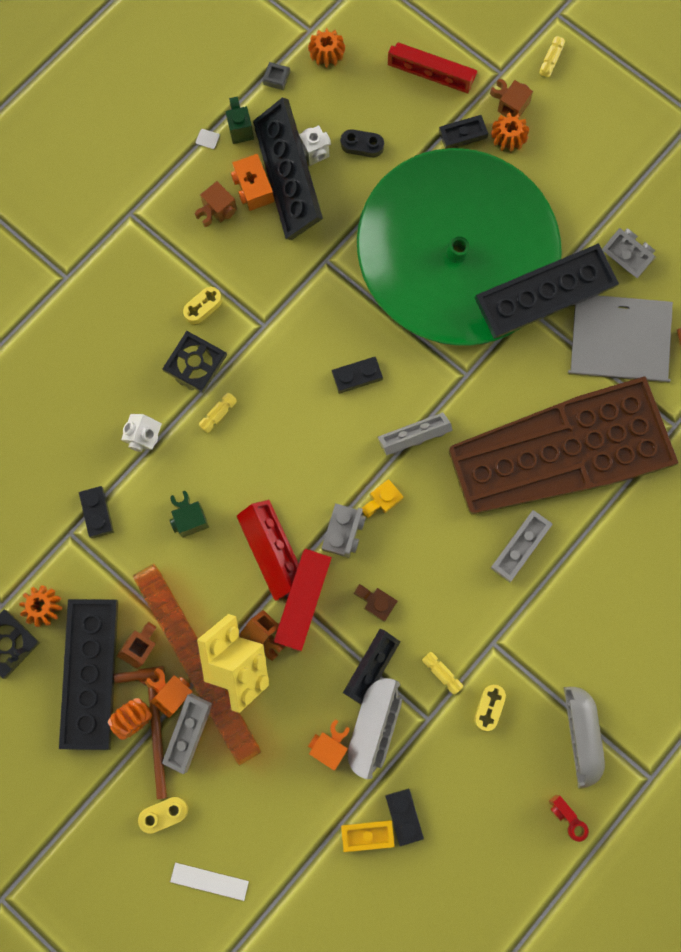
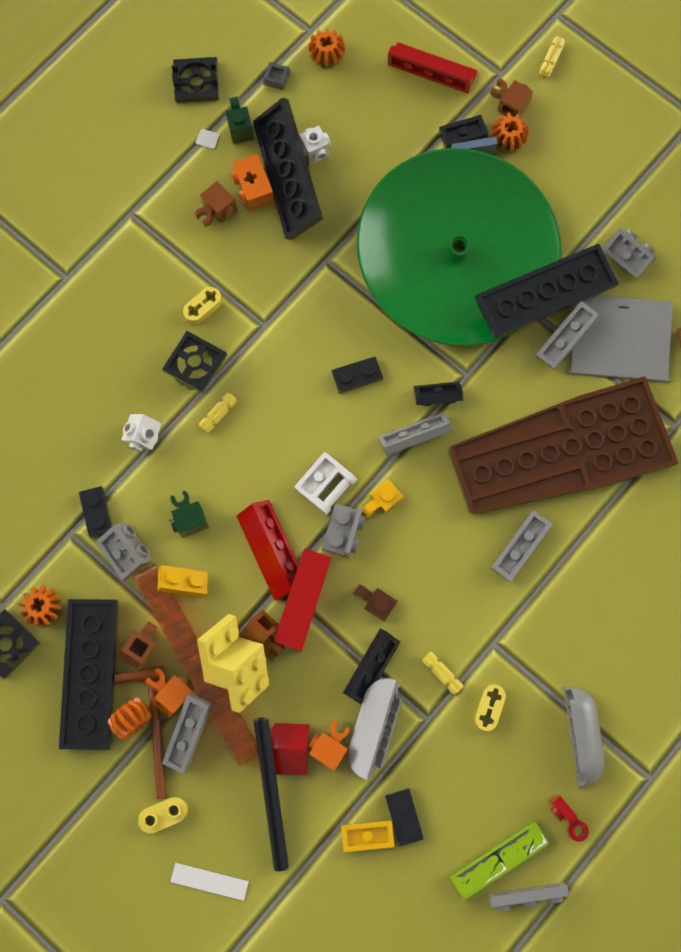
black plate [340,129,384,157] -> none
none -> light grey bracket [96,523,153,580]
none -> yellow plate [157,565,208,598]
none -> black piece [171,57,219,103]
none -> black axle [254,717,289,872]
none -> red slope [270,723,309,775]
none -> white plate [294,452,357,515]
none -> black plate [413,381,463,406]
none -> lime tile [449,821,549,900]
none -> sand blue tile [451,137,497,155]
none -> light grey plate [487,882,569,911]
none -> light grey plate [536,301,600,371]

